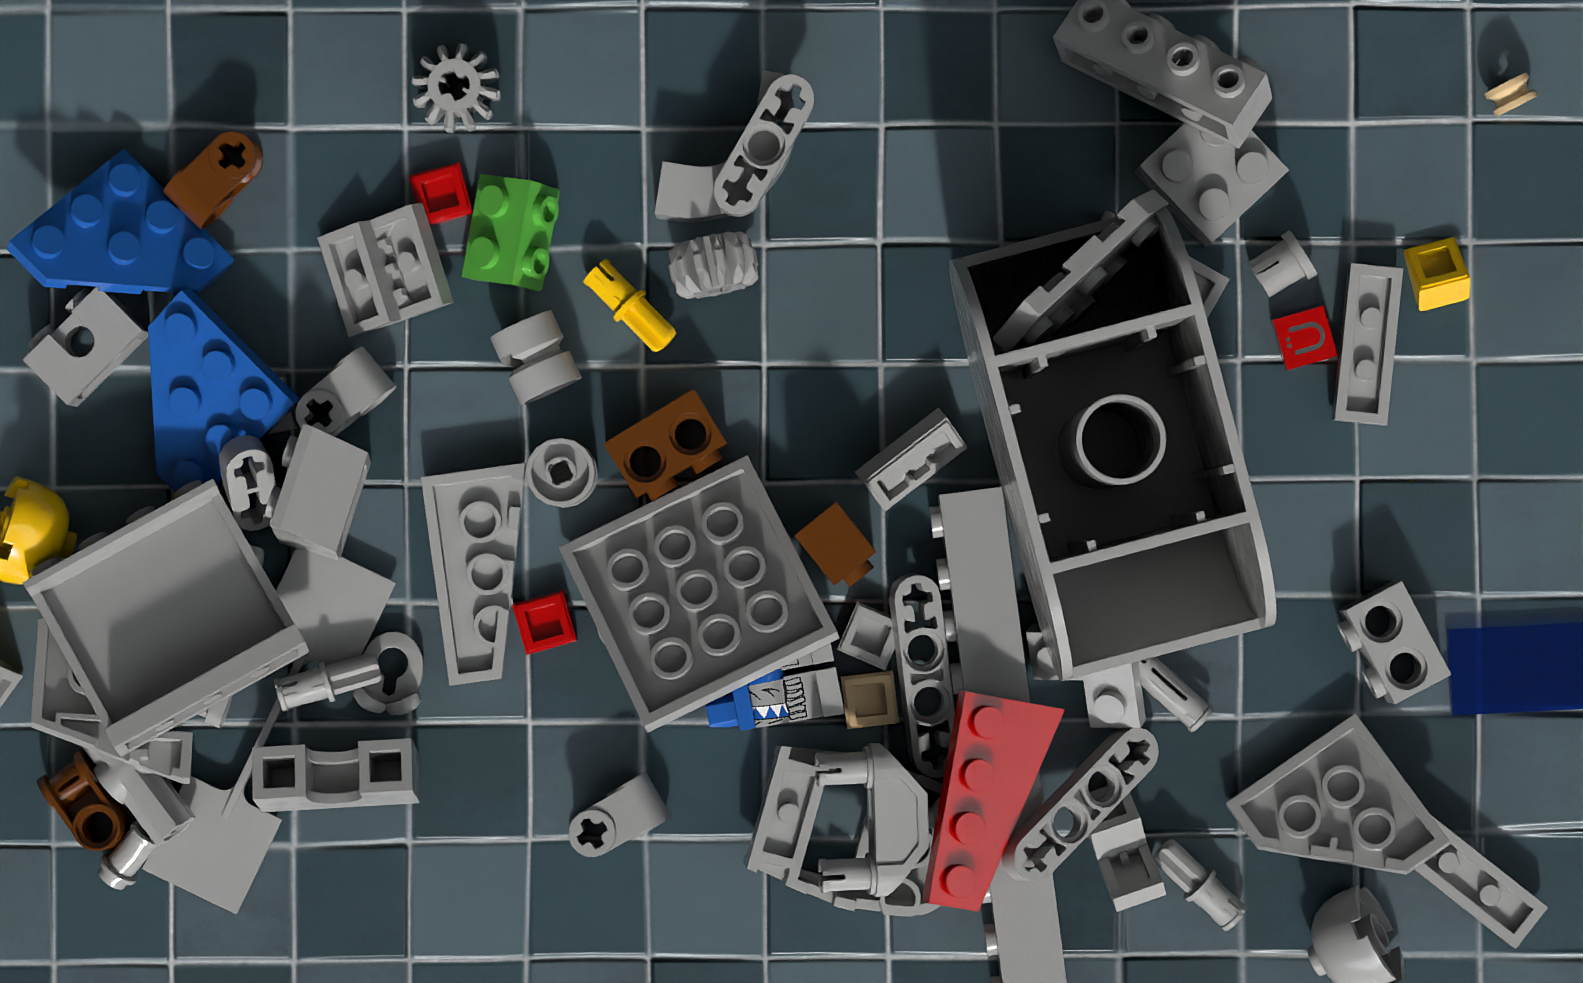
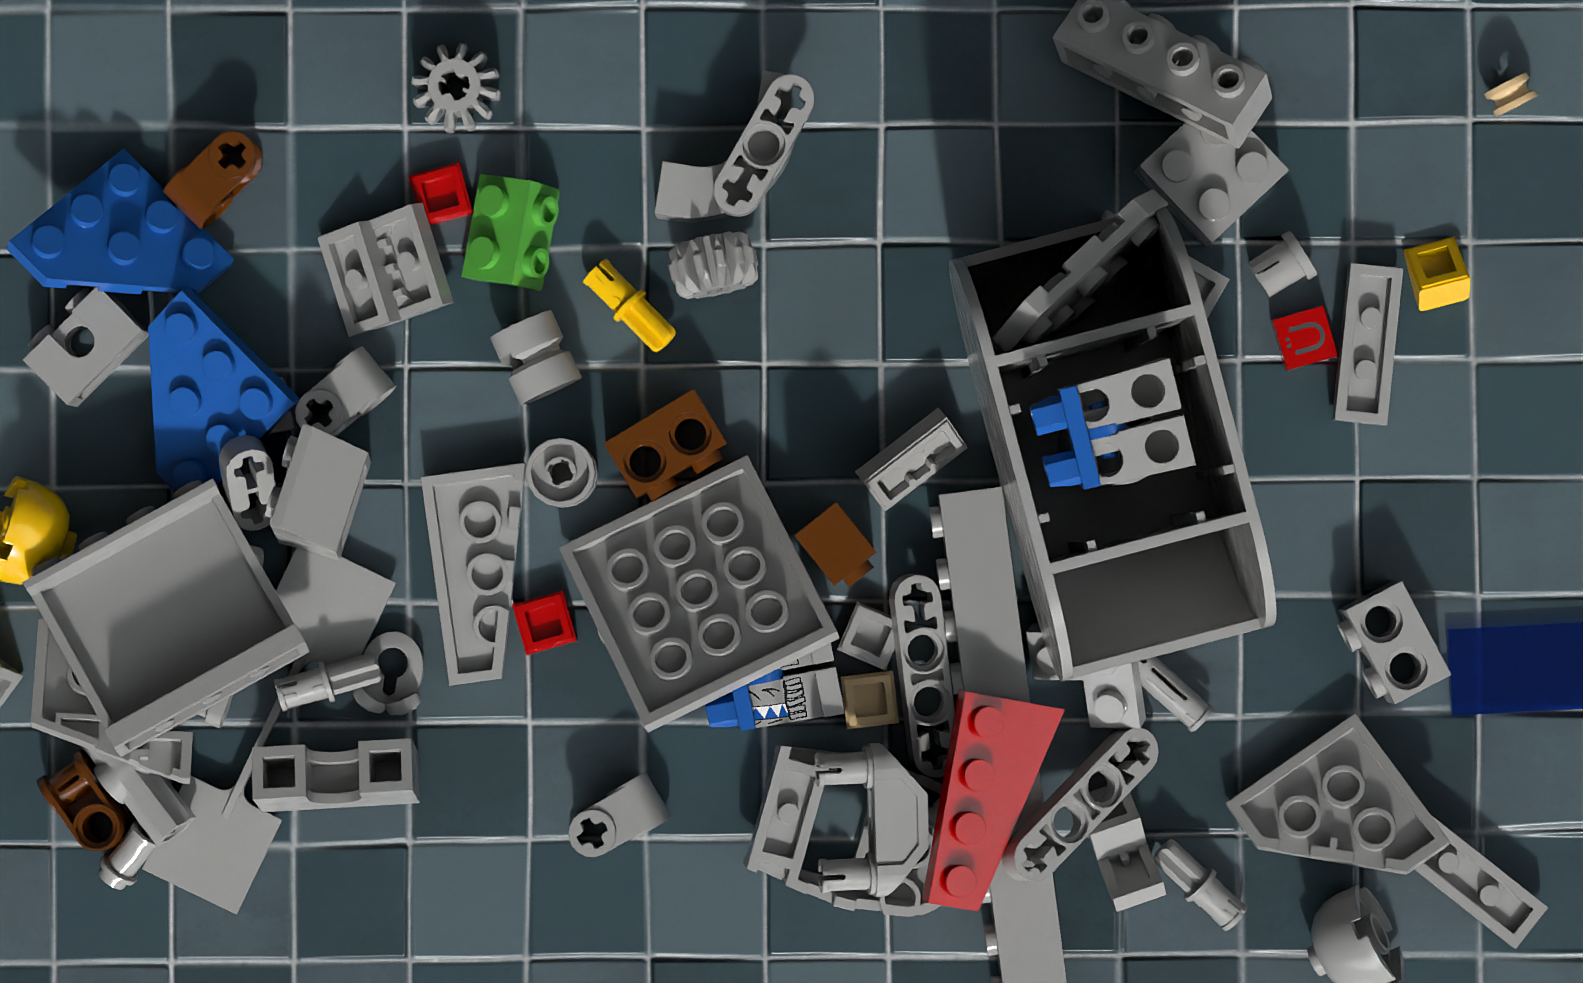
none -> light grey hips [1029,357,1196,490]

